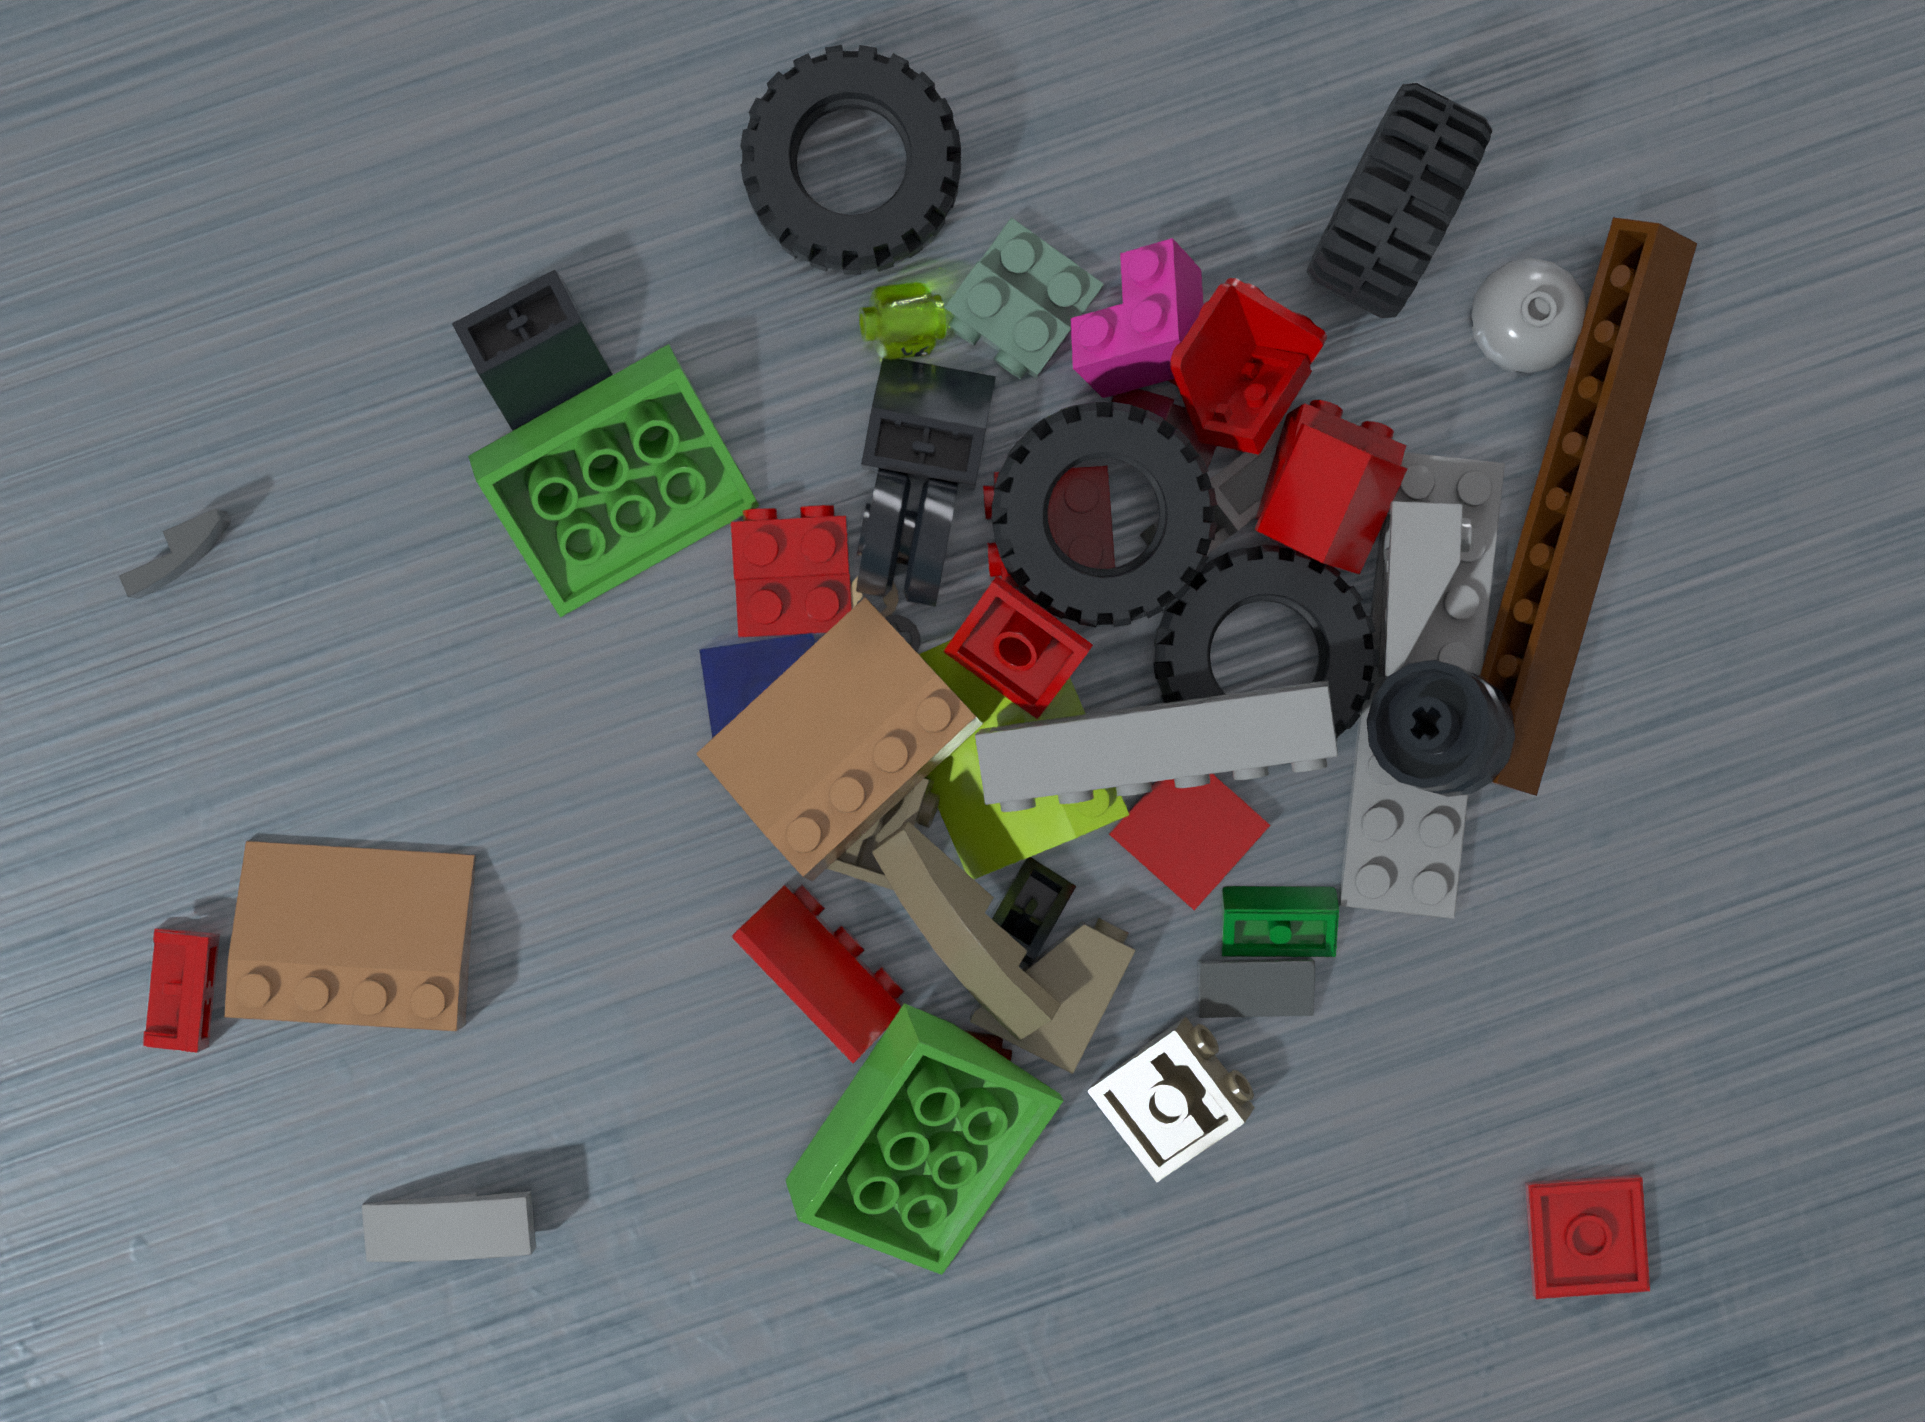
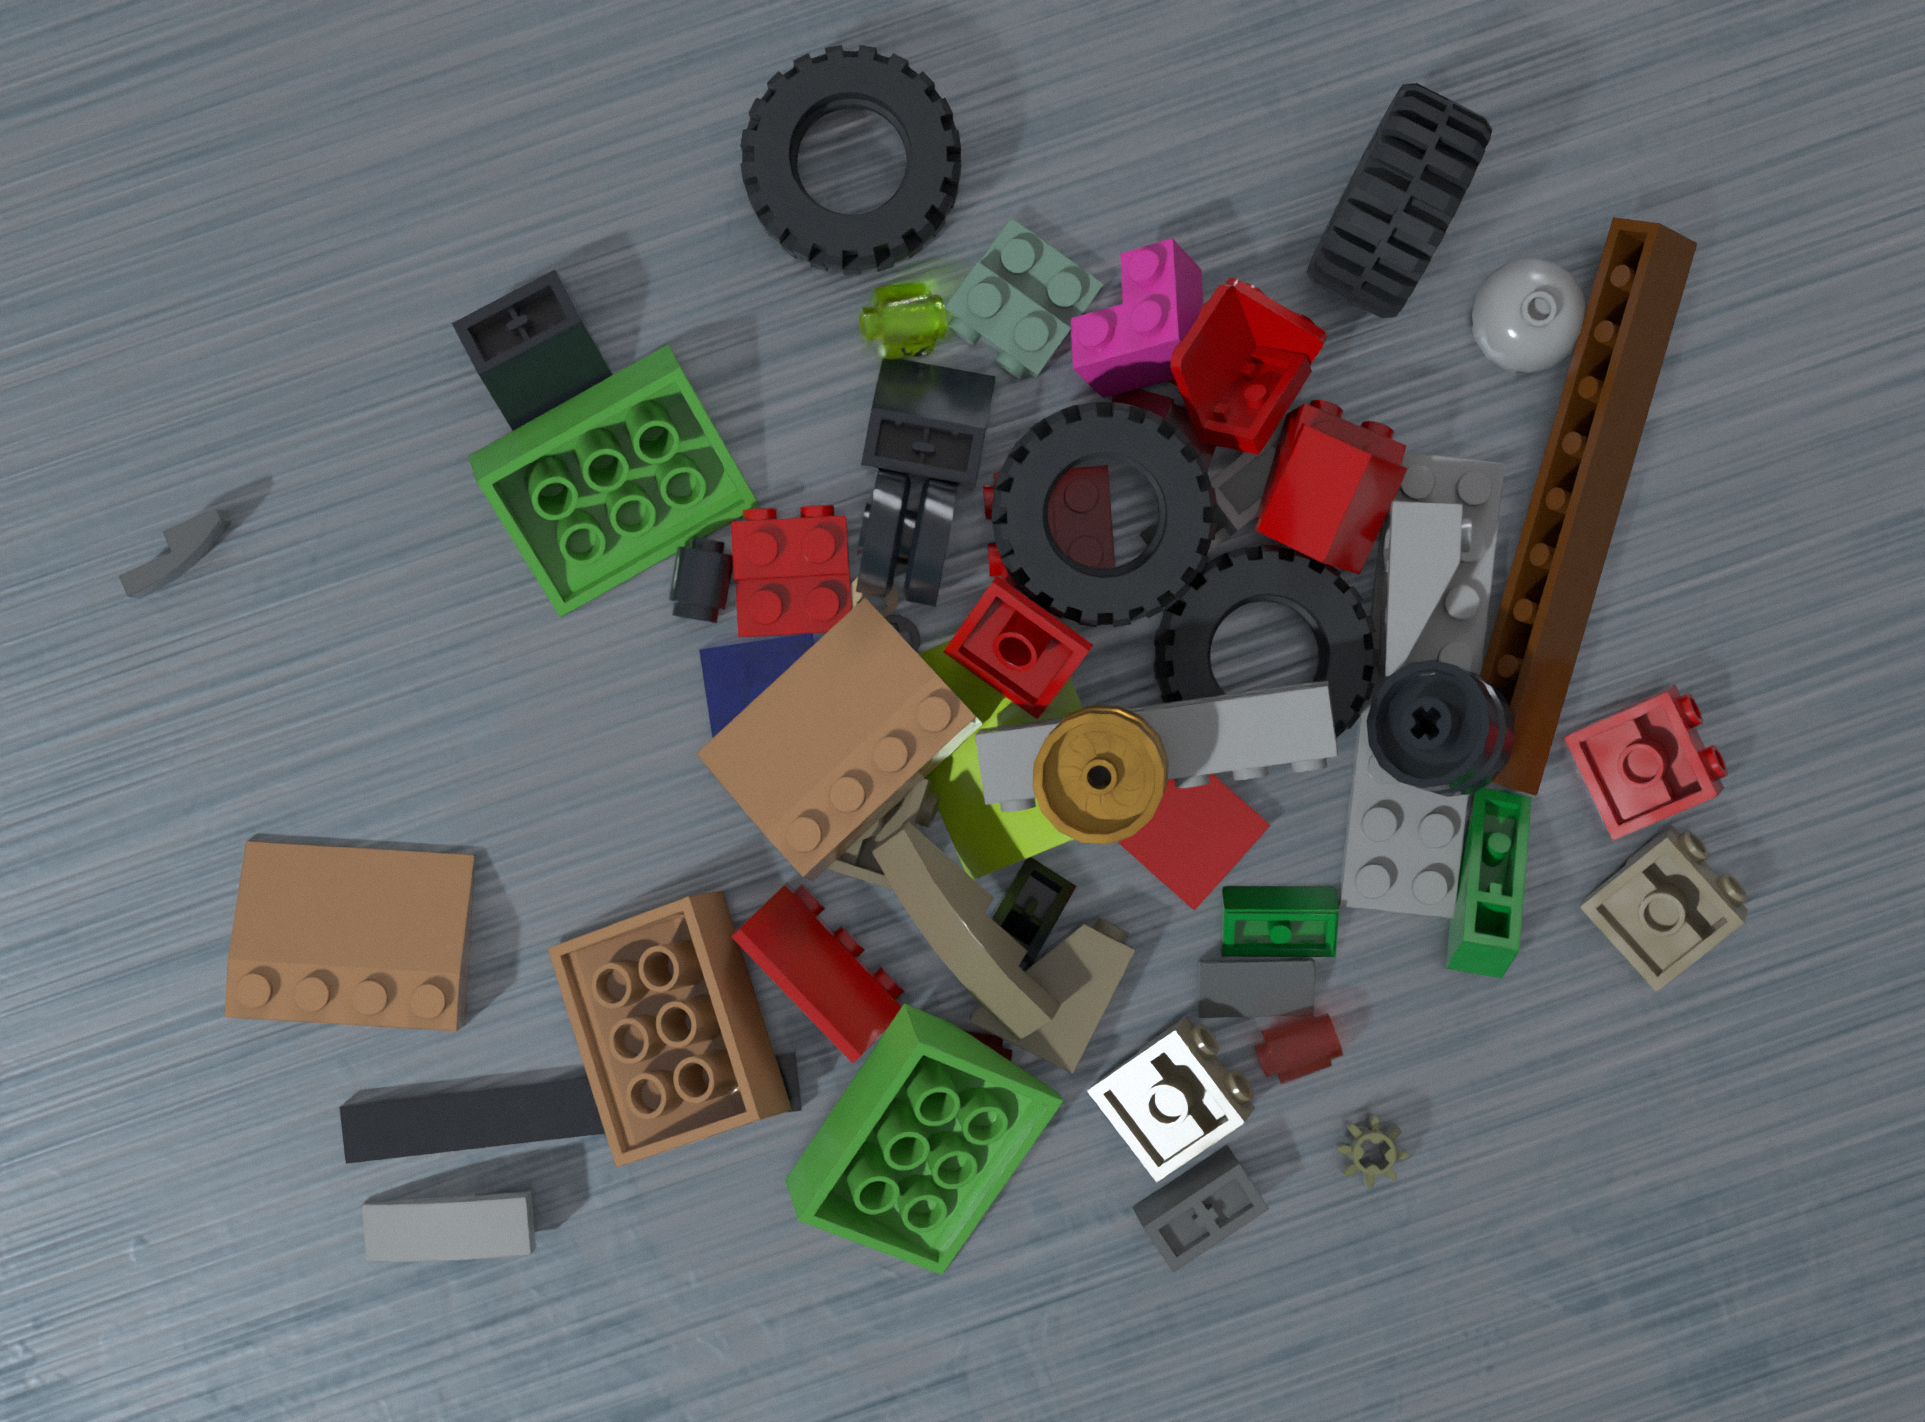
red hinge [143,928,220,1053] -> none
red tile [1525,1175,1650,1299] -> none
none -> black tile [339,1052,802,1164]
none -> medium nougat slope [547,891,792,1168]
none -> black brick [669,537,733,623]
none -> pearl gold wheel [1033,705,1169,844]
none -> dark grey hinge [1132,1145,1269,1273]
none -> clear red brick [1254,1012,1343,1085]
none -> olive gear [1334,1114,1409,1188]
none -> green slope [1446,788,1532,979]
none -> red plate [1564,685,1728,841]
none -> dark tan plate [1580,825,1748,992]

